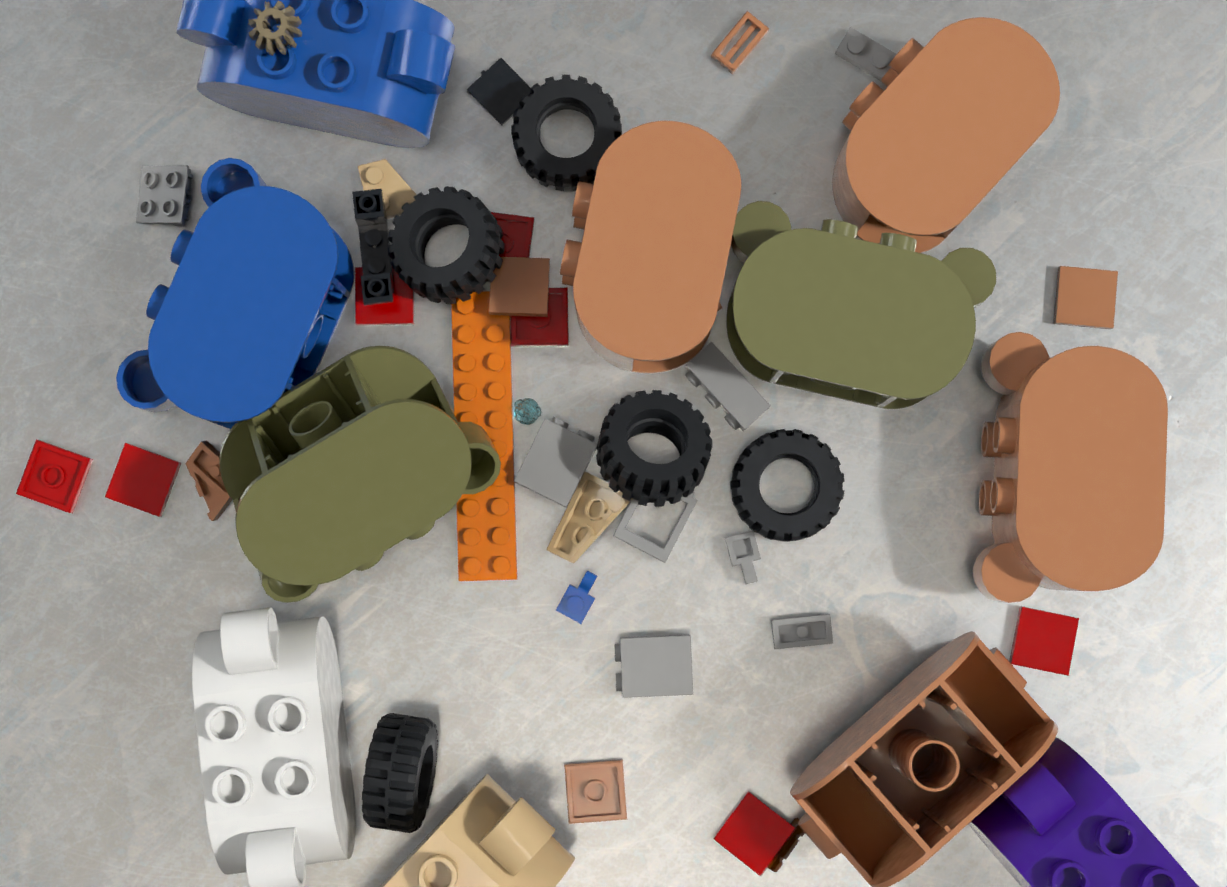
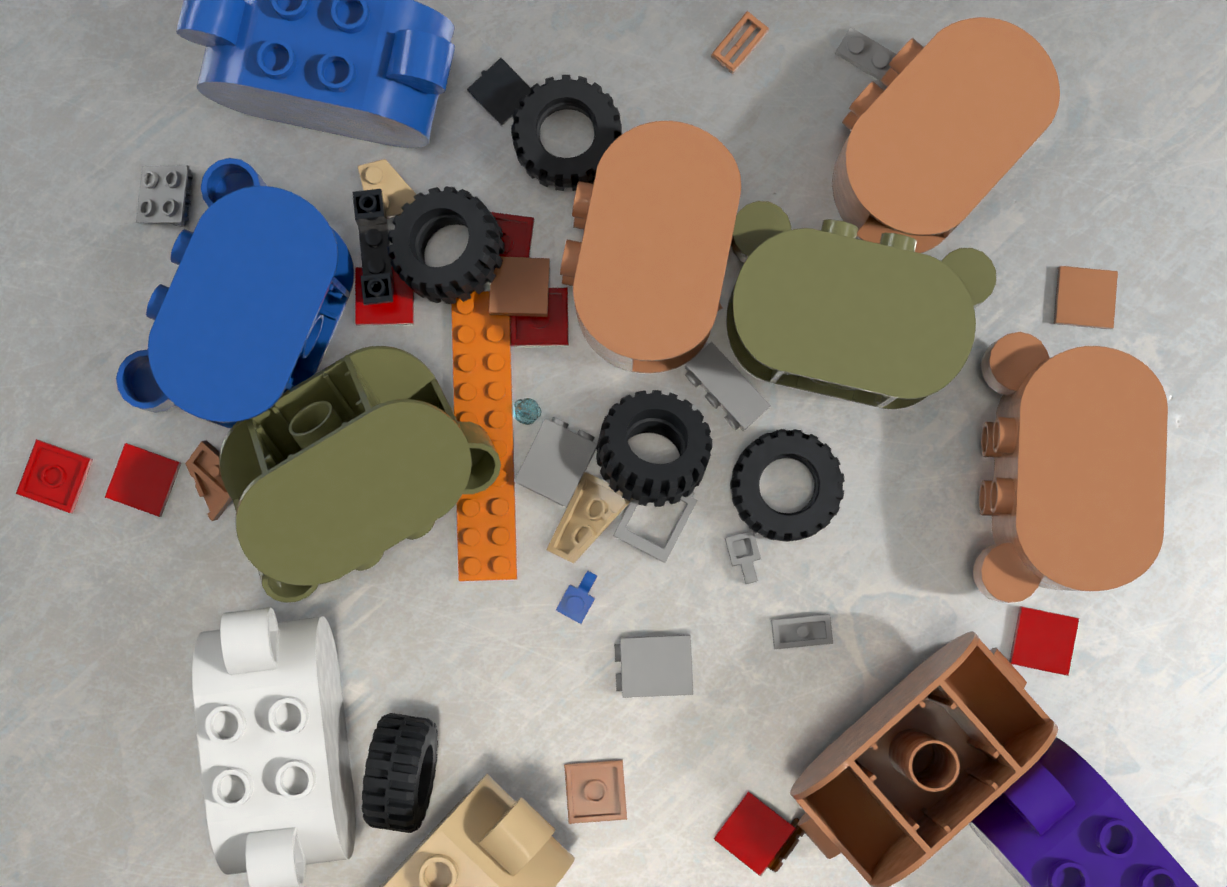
dark tan gear [248,1,302,56] -> none

